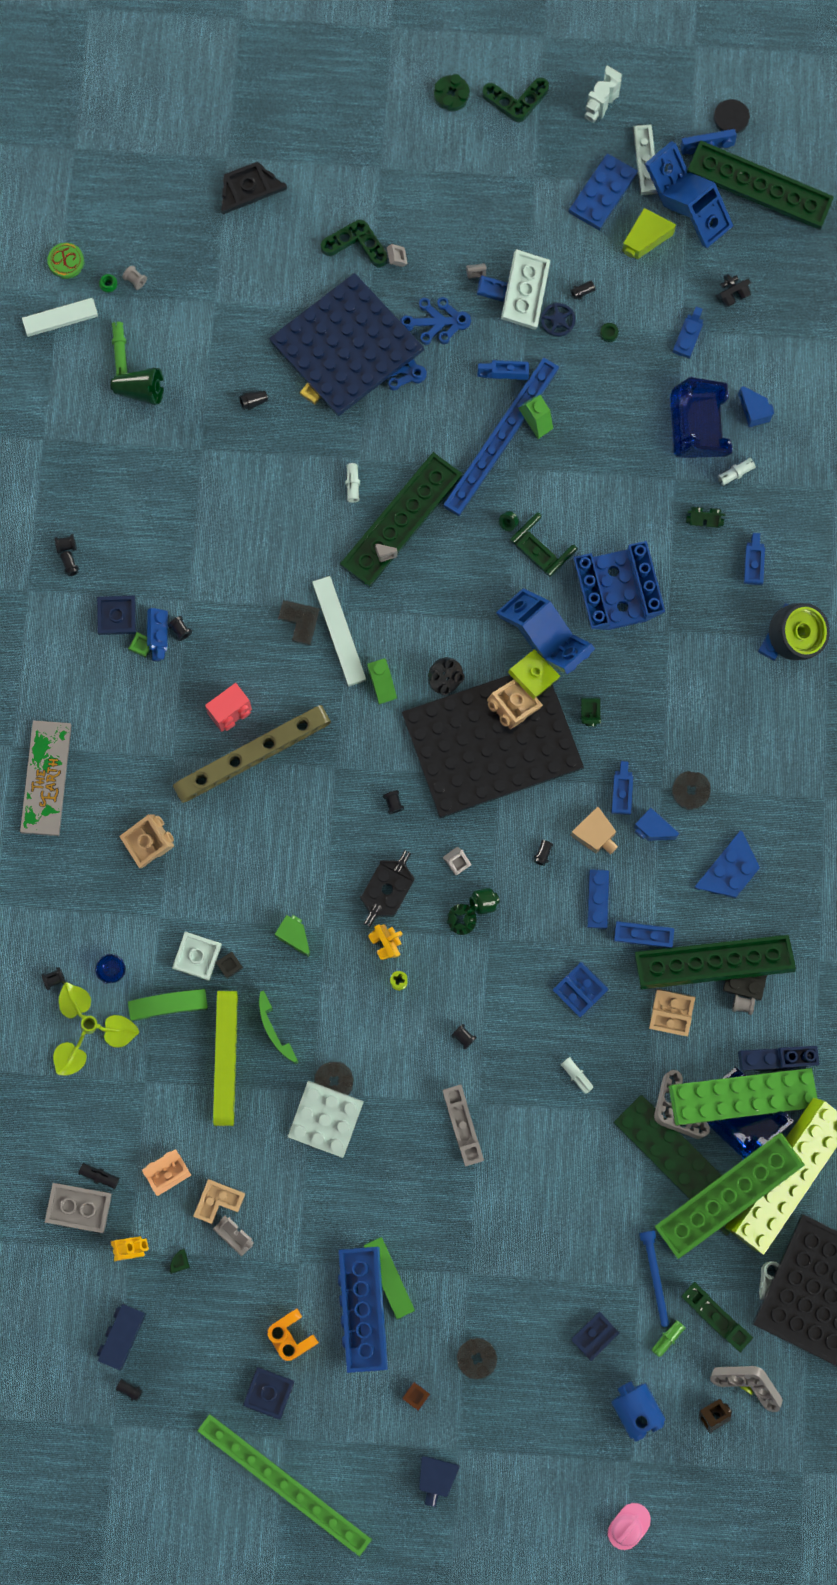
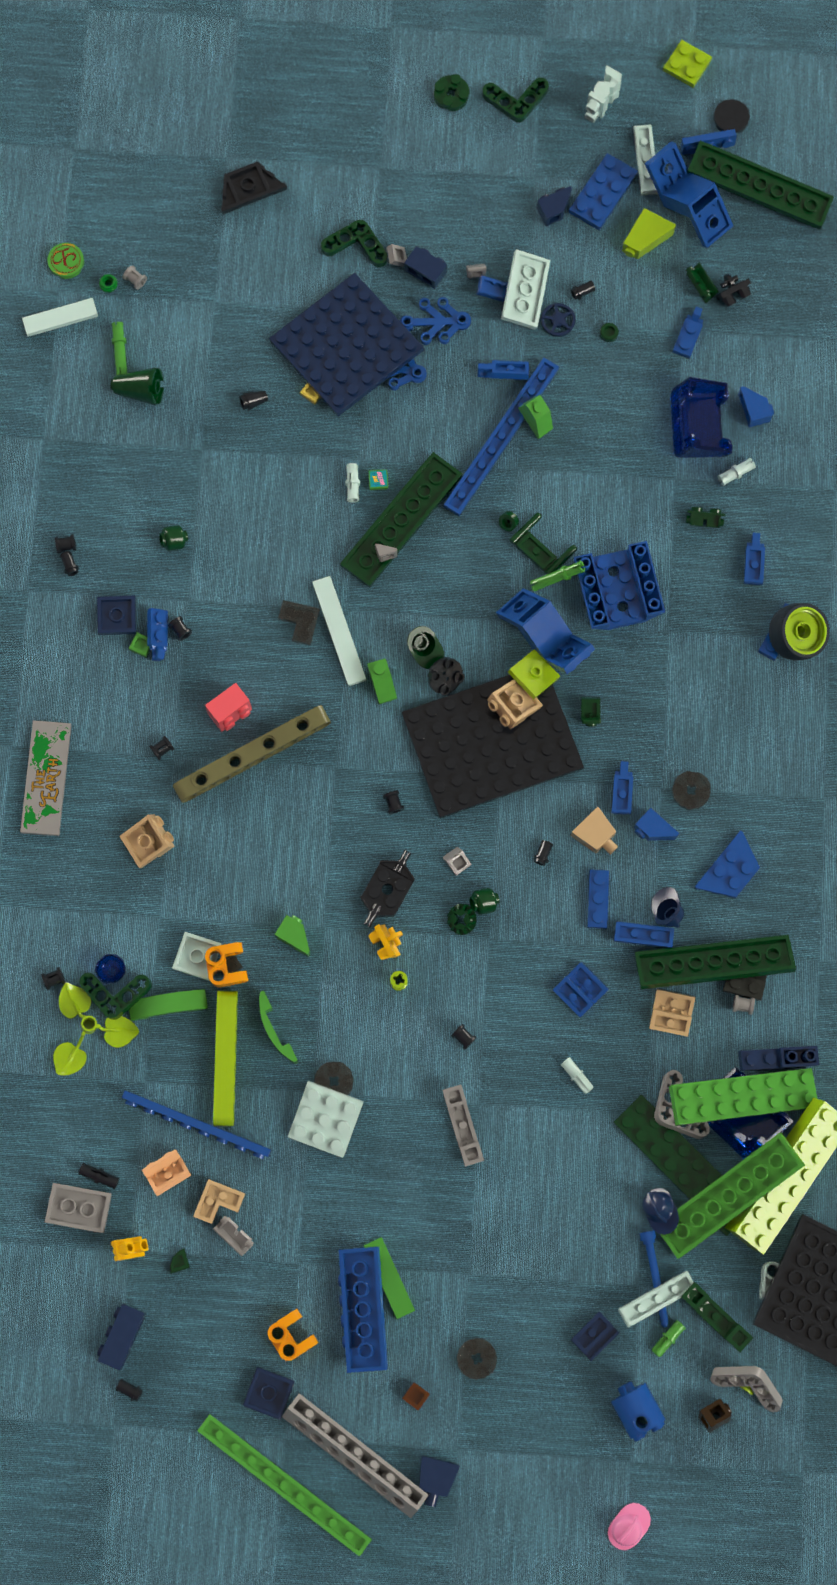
none -> dark green beam [79,973,152,1020]
none -> blue plate [122,1091,272,1159]
none -> black bush [149,736,175,760]
none -> dark green head [159,525,188,551]
none -> light orange piece [205,942,249,987]
none -> light grey brick [282,1393,428,1518]
none -> tile [369,469,388,490]
none -> dark blue brick [404,246,447,289]
none -> dark green piece [407,626,444,669]
none -> bright green pin [530,561,585,591]
none -> dark blue slope [537,186,572,226]
none -> light aqua tile [618,1271,693,1327]
none -> dark blue piece [642,1188,679,1235]
none -> dark blue piece [651,887,684,928]
none -> lime plate [663,40,712,88]
none -> dark green hinge [686,263,719,303]

